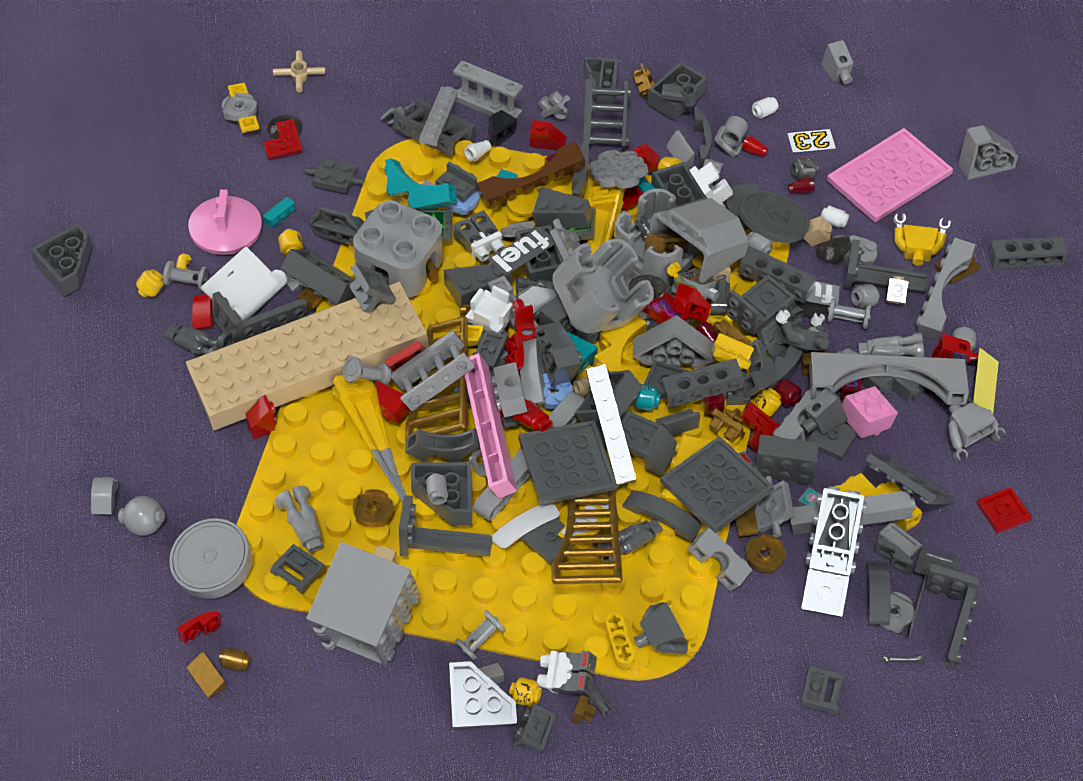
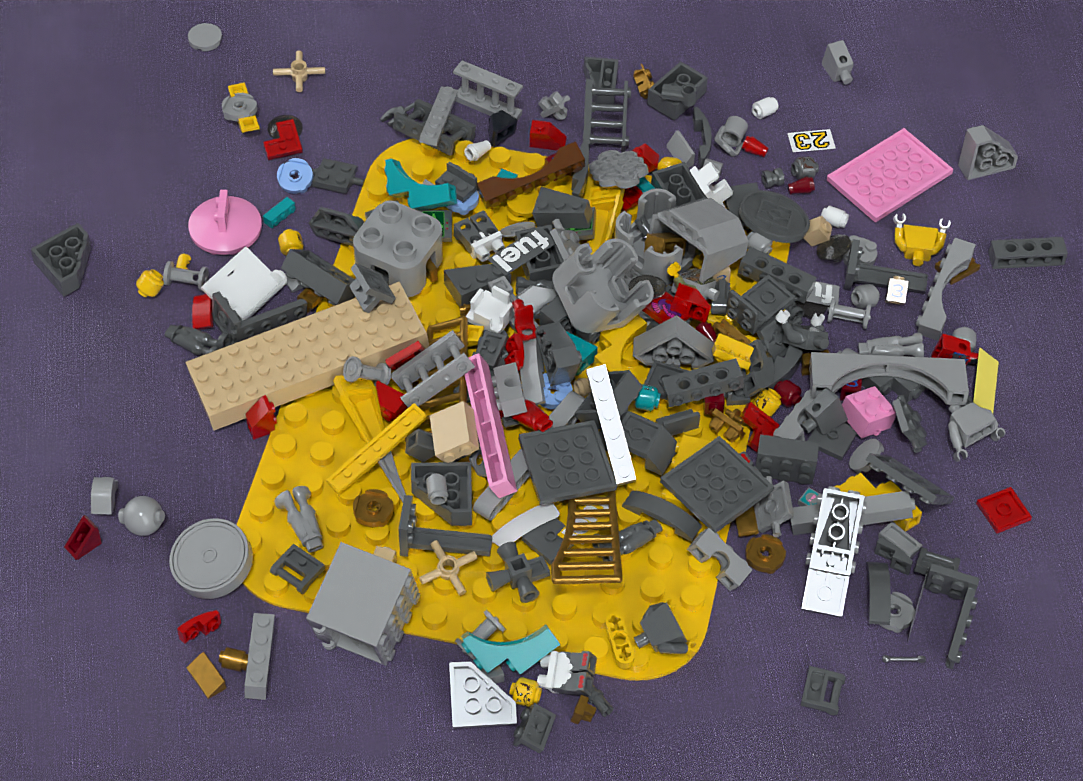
none -> dark red slope [64,515,102,560]
none -> light grey tile [188,23,222,51]
none -> light grey arch [245,613,275,700]
none -> light blue plate [277,158,313,194]
none -> yellow tile [326,403,428,495]
none -> tan bar [419,540,477,596]
none -> tan brick [430,401,479,463]
none -> arch [461,624,561,674]
none -> dark grey brick [486,542,550,603]
none -> dark grey wheel [761,168,784,188]
none -> light grey tile [849,439,884,474]
none -> dark grey plate [893,395,927,453]

